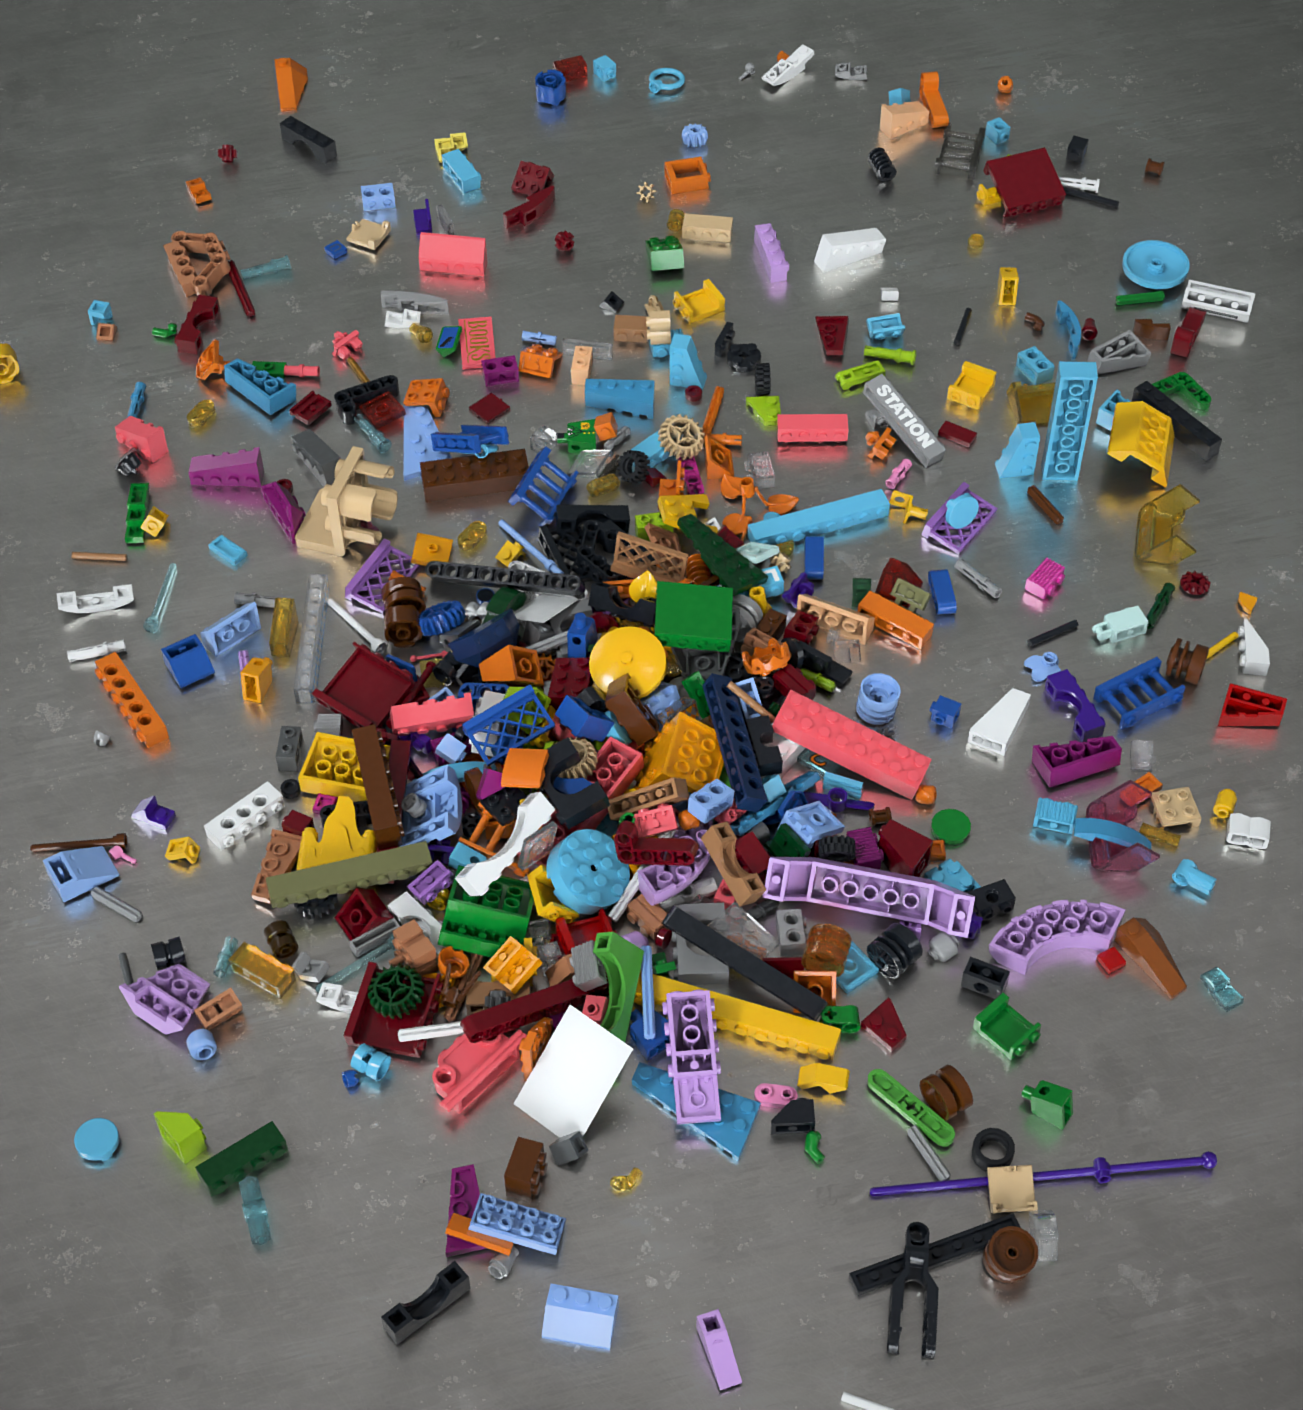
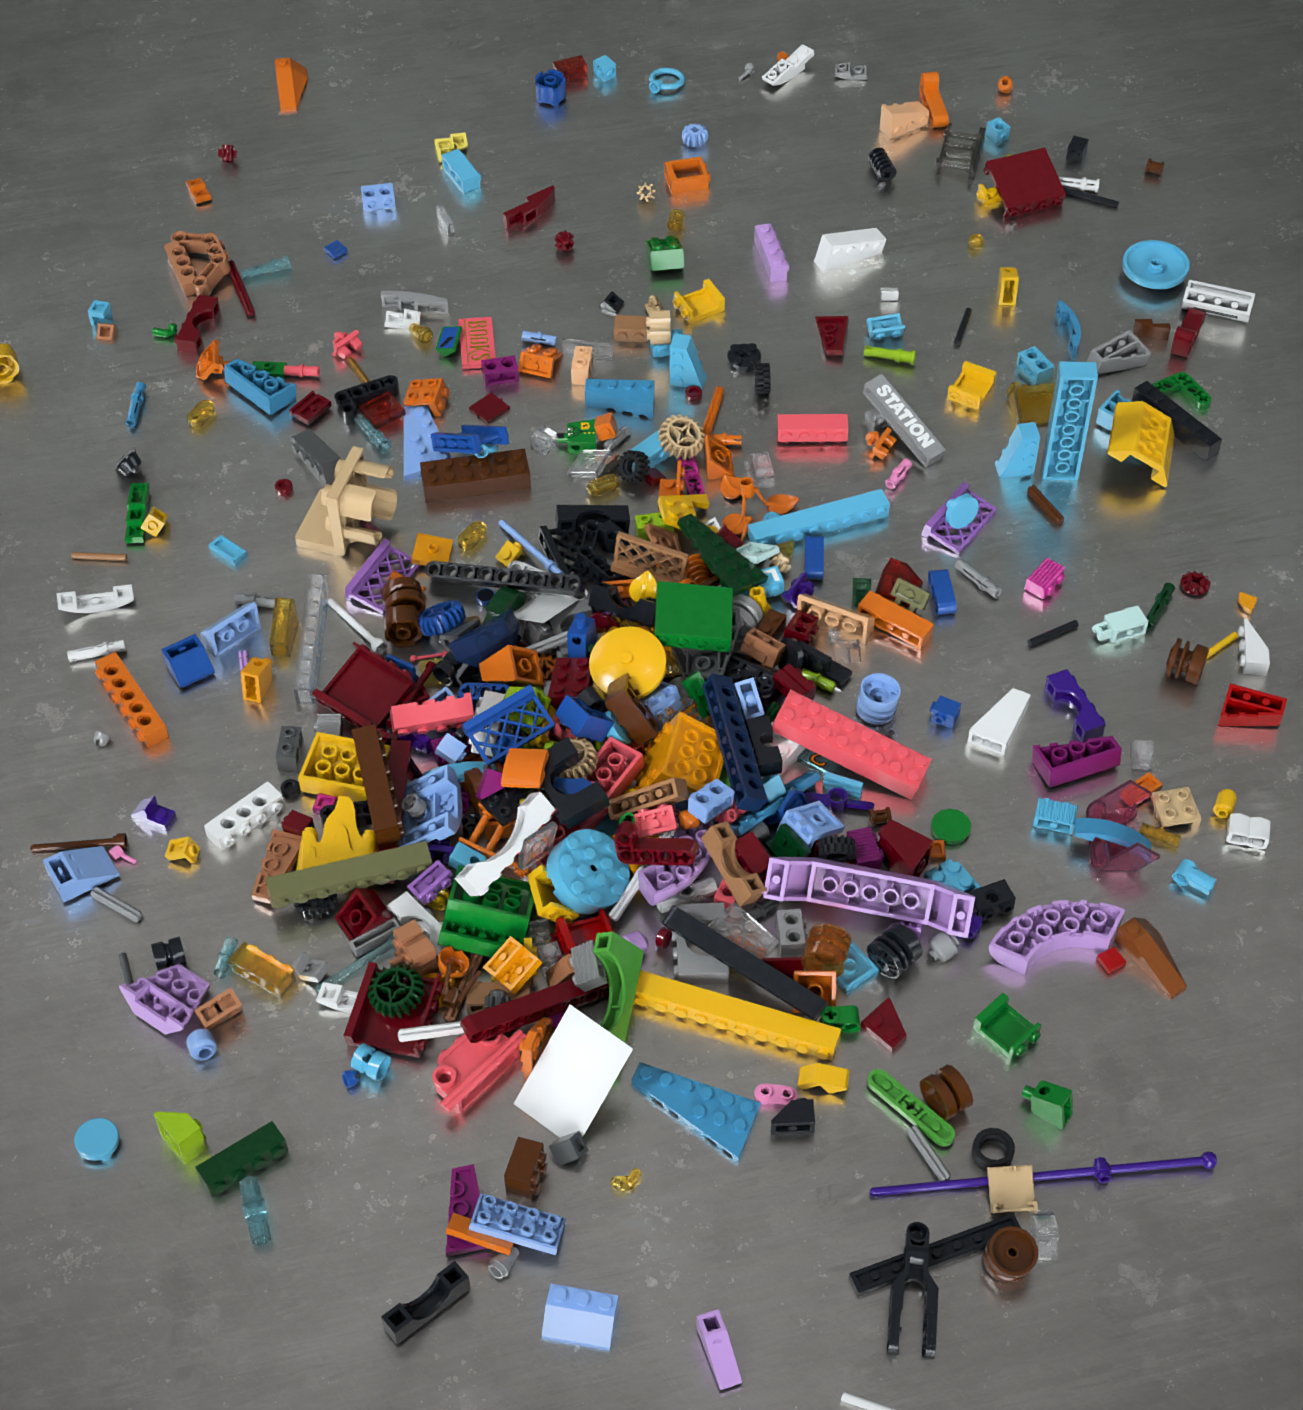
coral wedge [115,416,169,463] -> none
clear light blue piece [143,563,177,633] -> none
magenta wedge [188,447,264,487] -> none
magenta wedge [261,481,306,544] -> none
dark brown wheel [263,920,299,960] -> none
black arch [280,116,337,163] -> none
tan piece [346,219,391,250] -> none
dark purple panel [413,199,432,236] -> none
coral slope [419,232,488,276] -> none
white piece [465,602,489,625] -> none
blue fence [508,446,579,527] -> none
dark red bracket [511,161,554,196] -> none
coral brick [582,995,609,1025] -> none
nougat brick [627,894,668,941] -> none
blue torso [630,1009,670,1062] -> none
light blue axle [640,945,656,1040] -> none
green bracket [652,952,676,975] -> none
lavender wedge [662,989,721,1125] -> none
tan brick [682,213,733,243] -> none
black plate [715,322,735,357] -> none
medium nougat bar [726,681,776,724] -> none
orange plate [742,638,791,676] -> none
lime wing [746,396,781,426] -> none
green arm [804,1131,825,1164] -> none
lime plate [835,360,886,390] -> none
medium azure panel [888,88,911,105] -> none
yellow bracket [889,490,928,524] -> none
orange piece [915,784,937,805] -> none
dark red tile [938,421,977,448] -> none
black brick [961,956,1010,999] -> none
light blue plate [1024,652,1061,682] -> none
reddish brown arm [1025,312,1045,331] -> none
dark red cone [1081,318,1098,341] -> none
blue fence [1093,657,1185,730] -> none
green axle [1115,291,1165,306] -> none
clear yellow windscreen [1135,484,1200,565] -> none
clear light blue slope [1200,967,1244,1012] -> none

